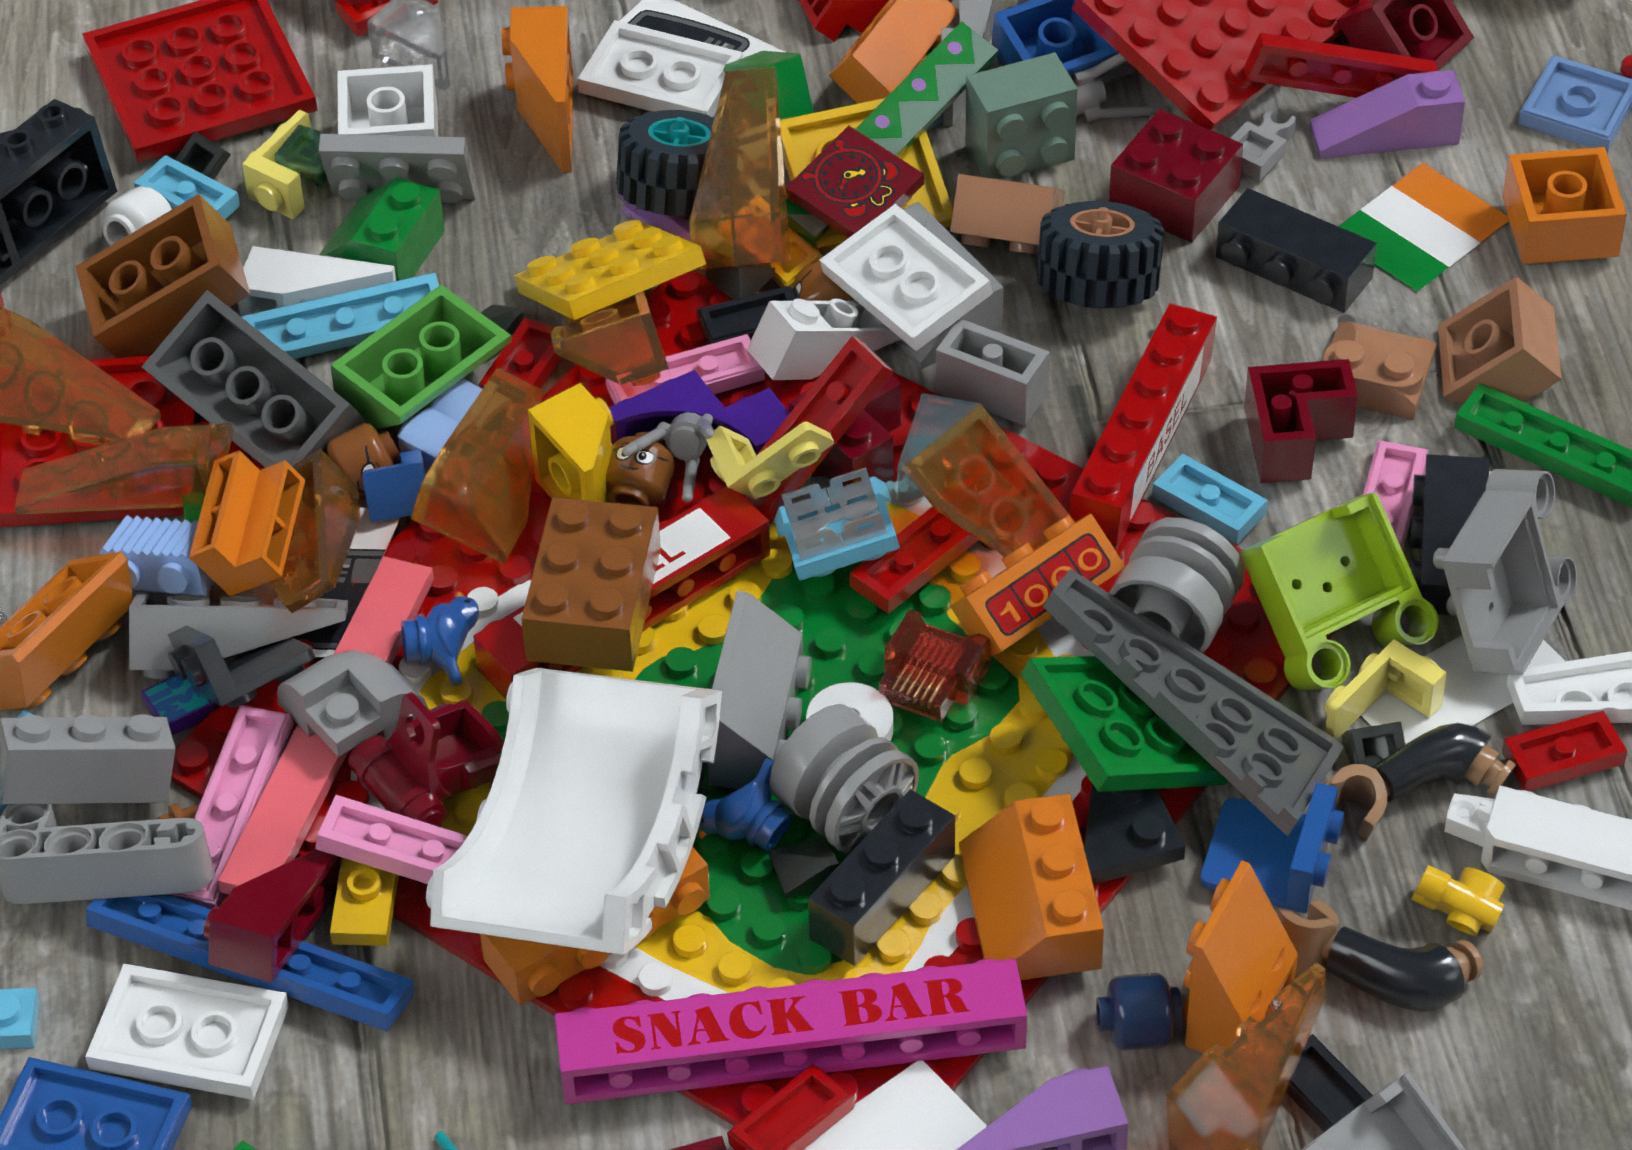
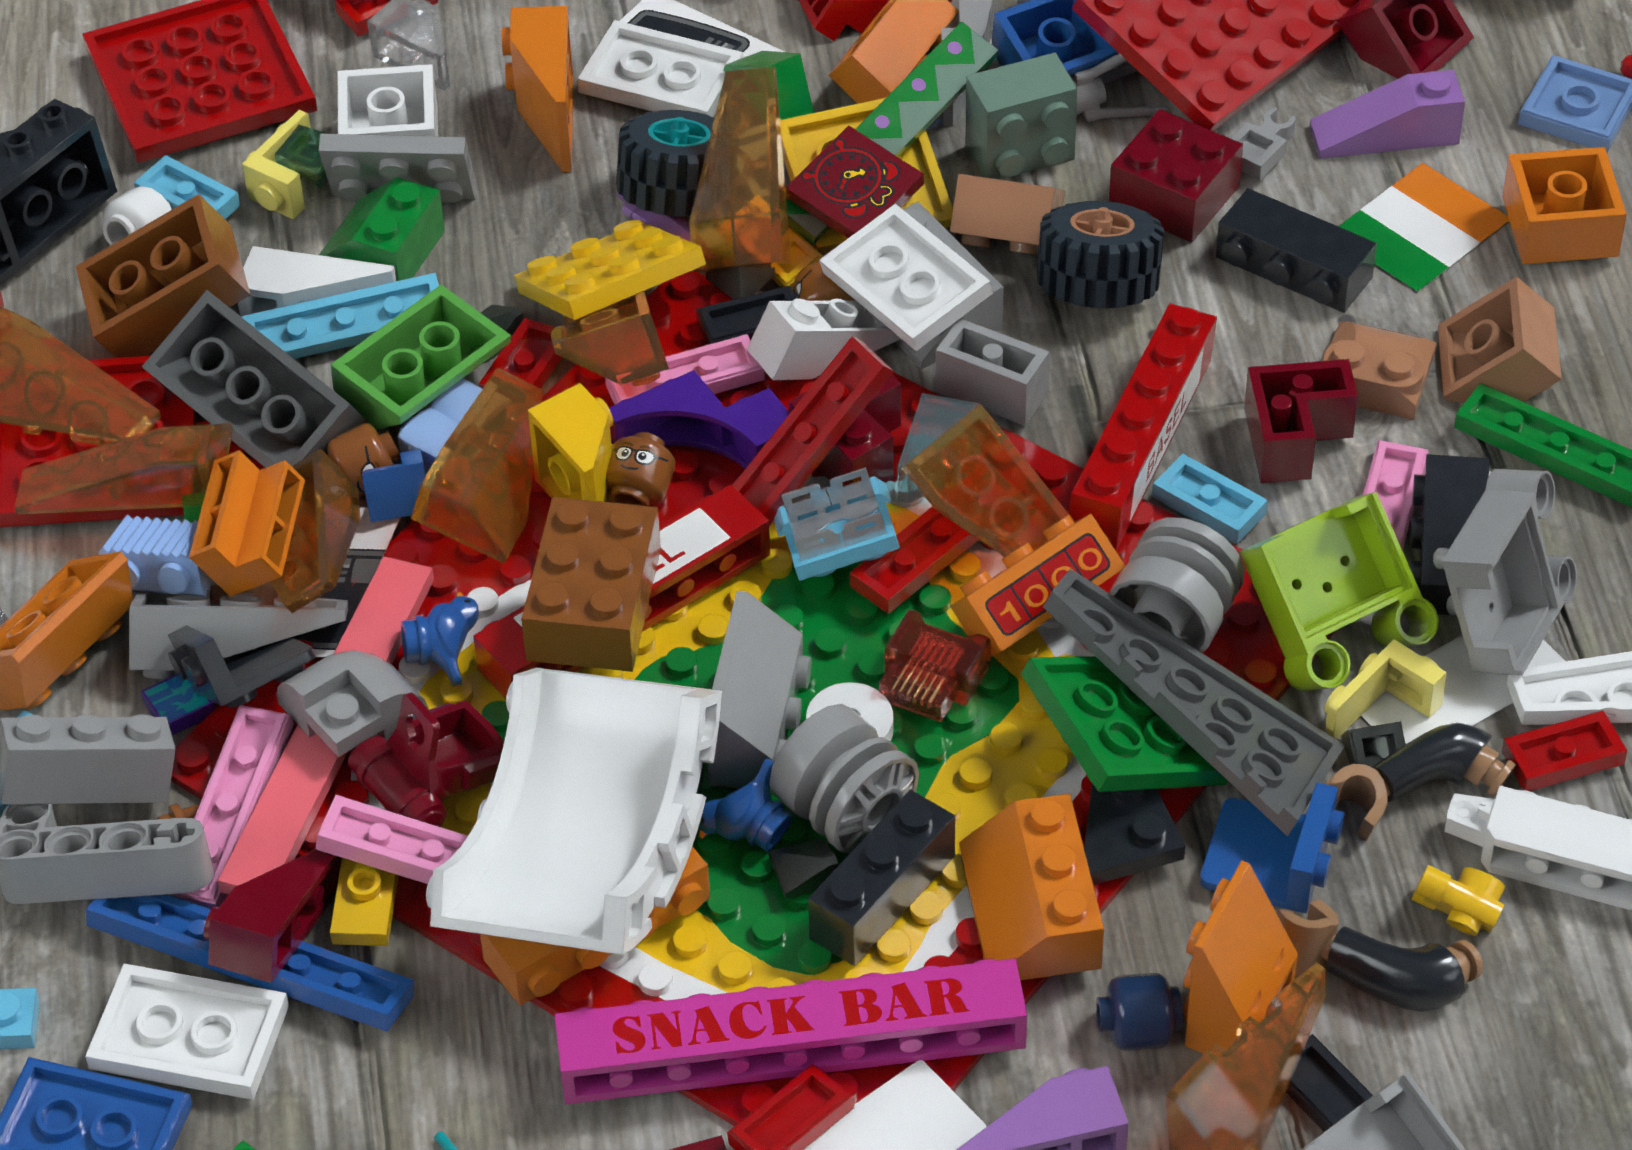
pearl dark grey slope [175,131,231,180] -> none
light grey plant [622,412,714,502] -> none
light yellow bracket [705,422,834,500] -> none
red plate [1243,32,1438,98] -> none

